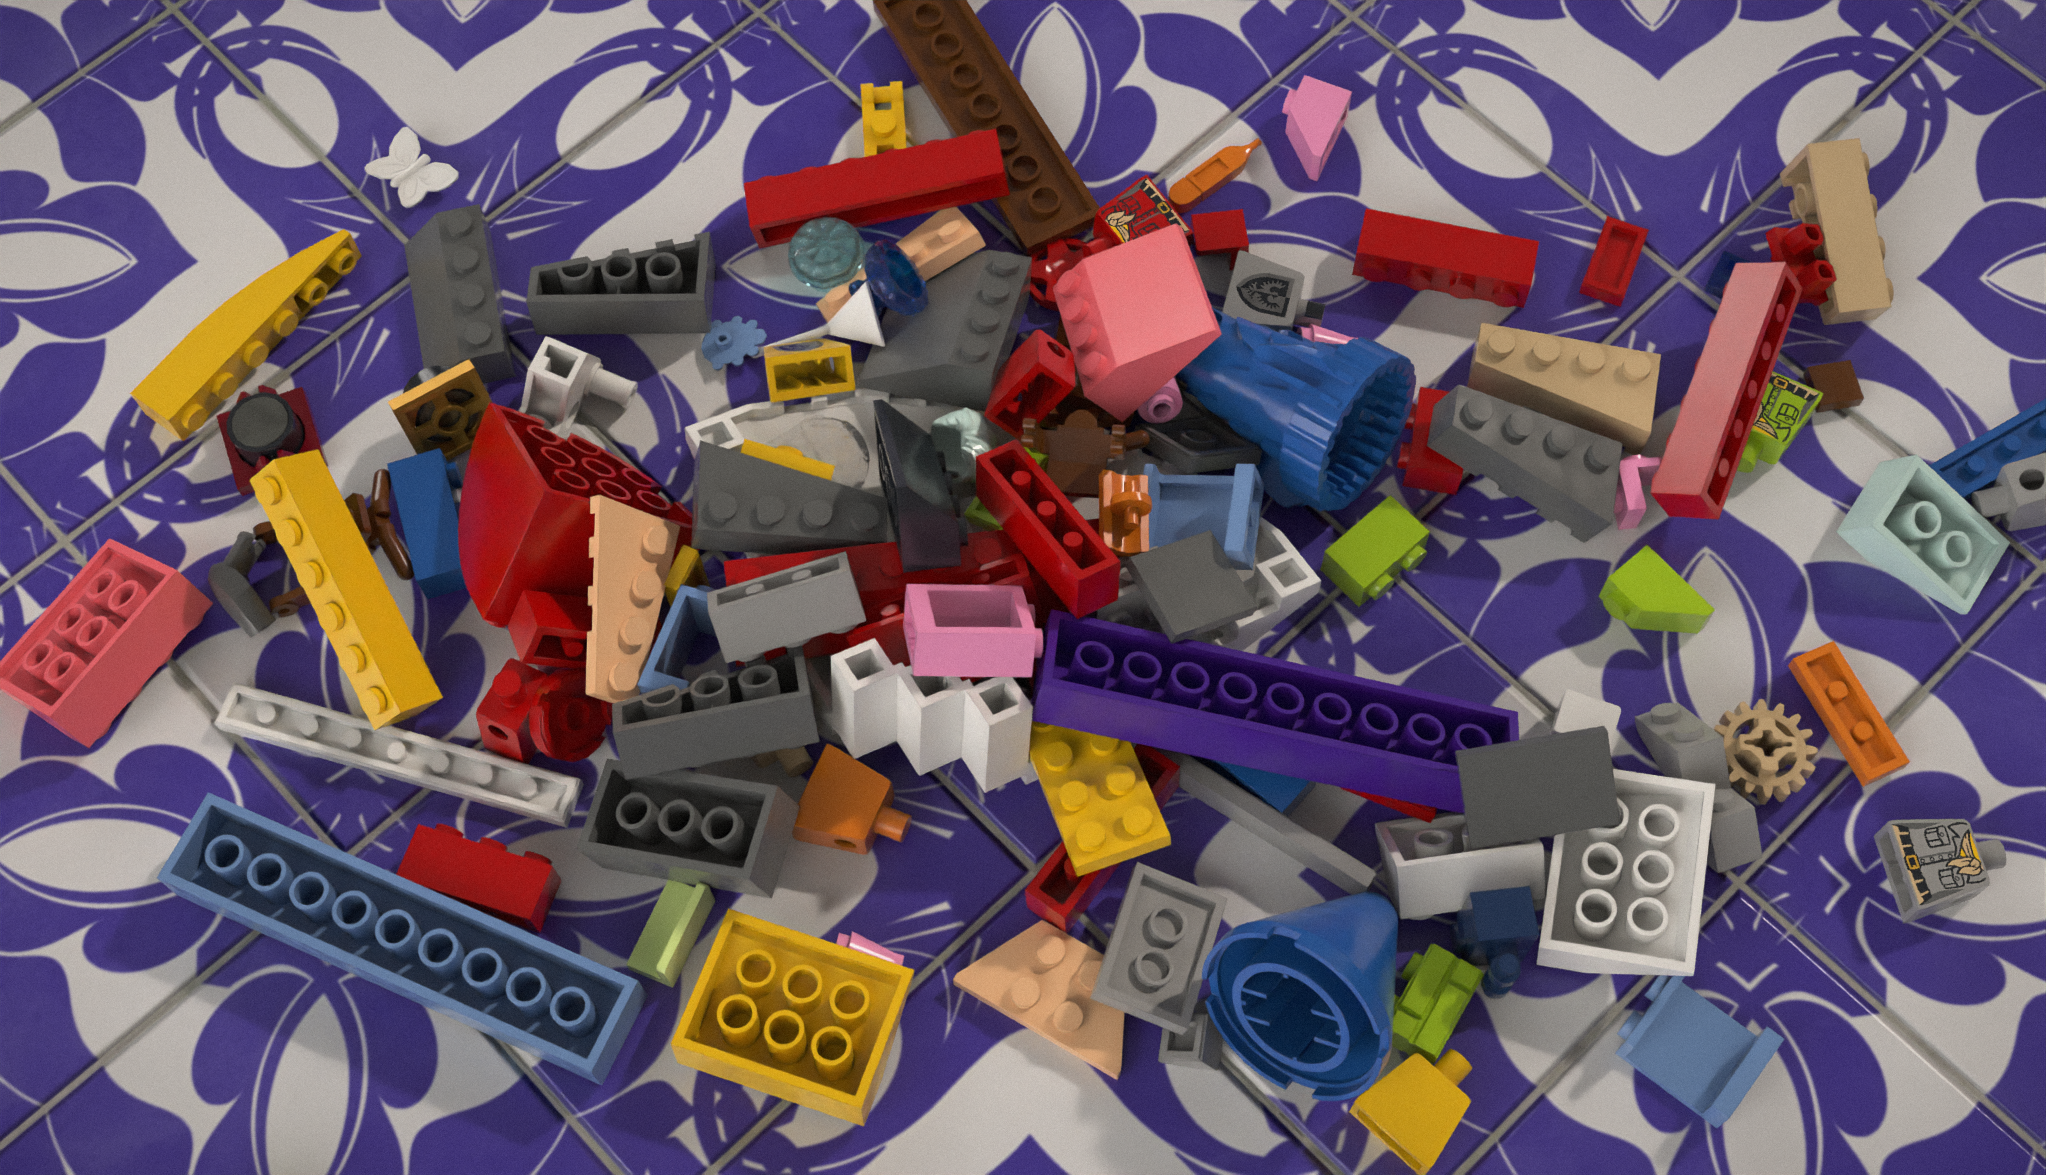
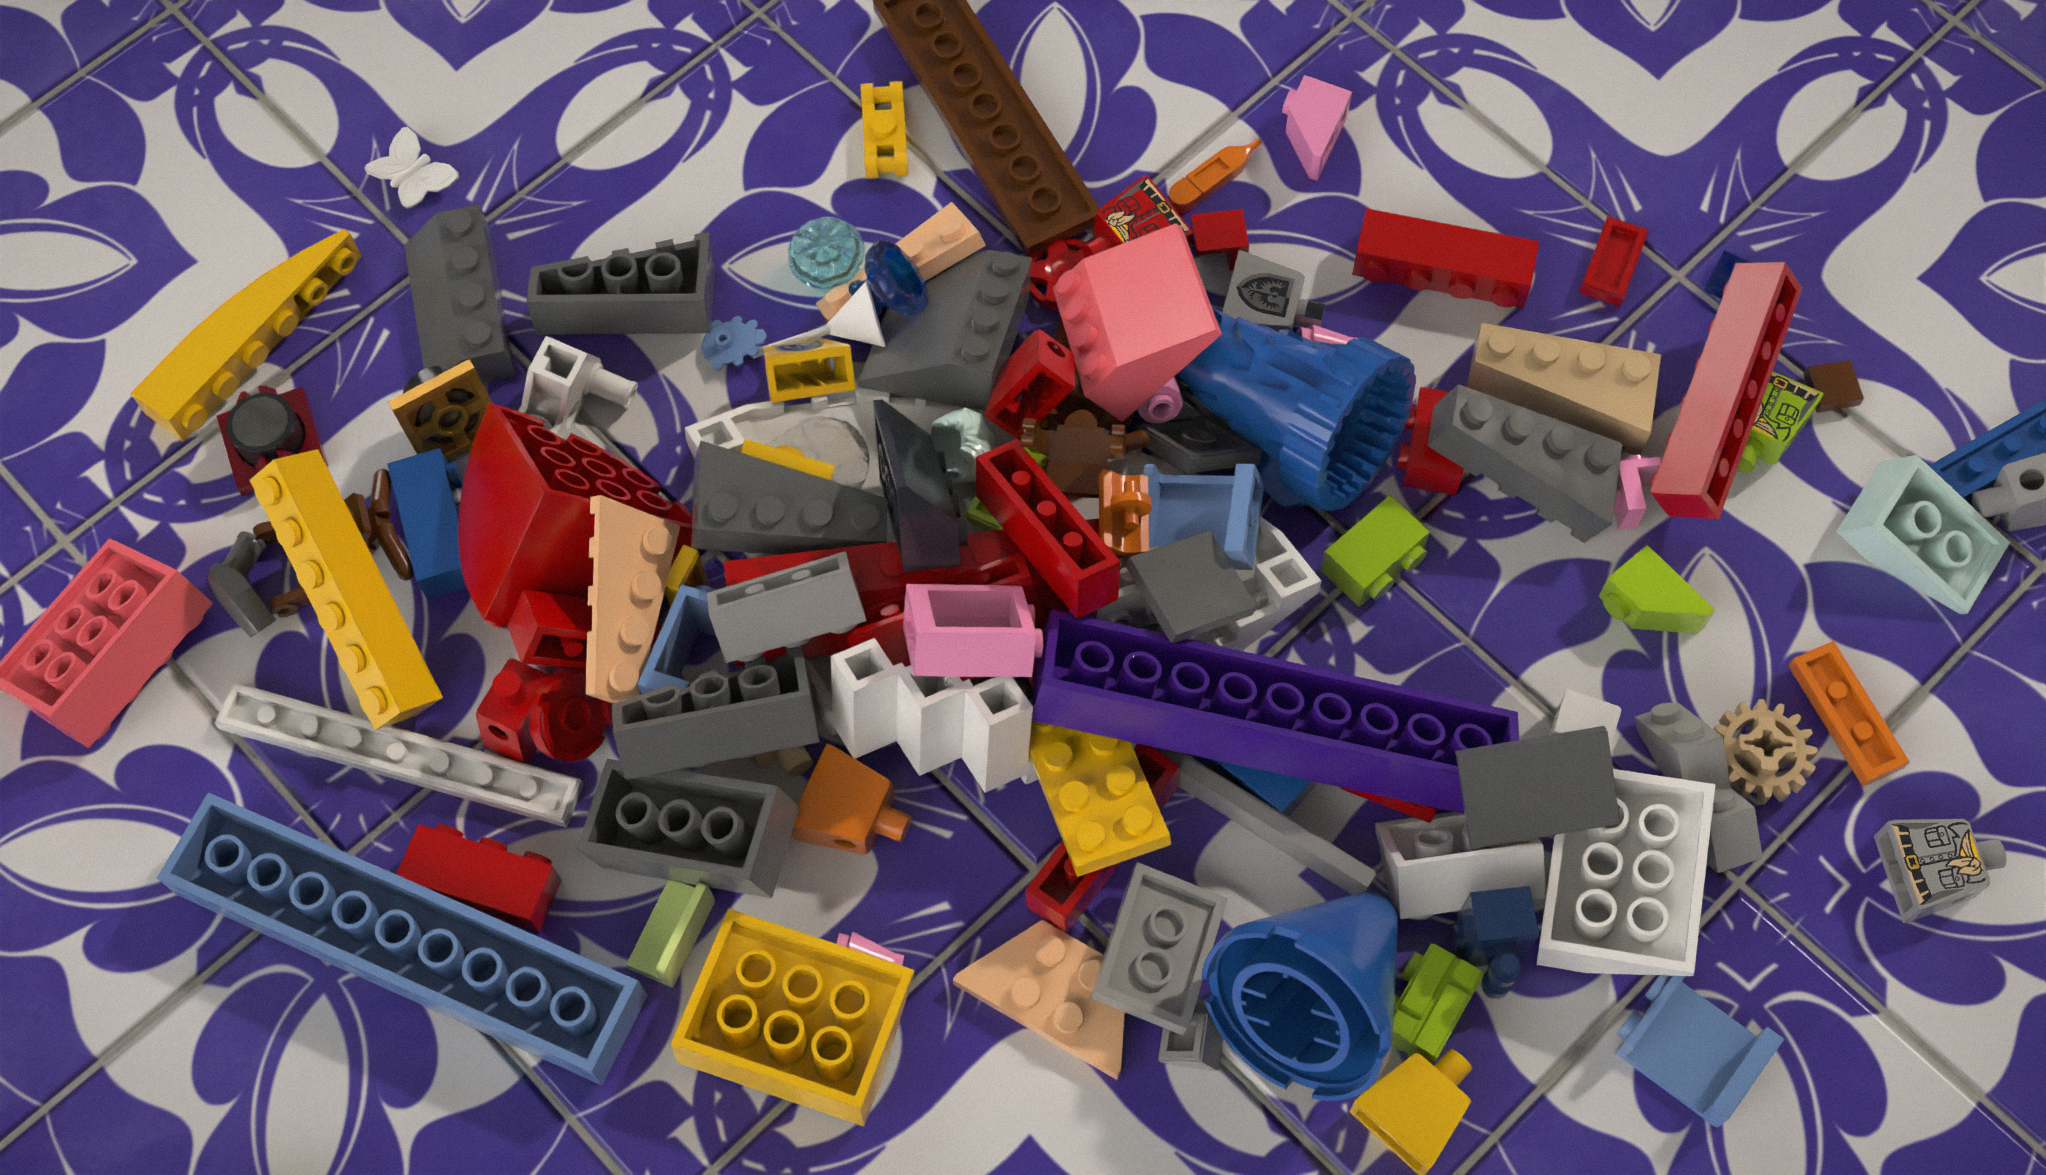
red brick [744,129,1010,249] -> none
red hips [1765,223,1837,306] -> none
tan wedge [1780,138,1894,325] -> none

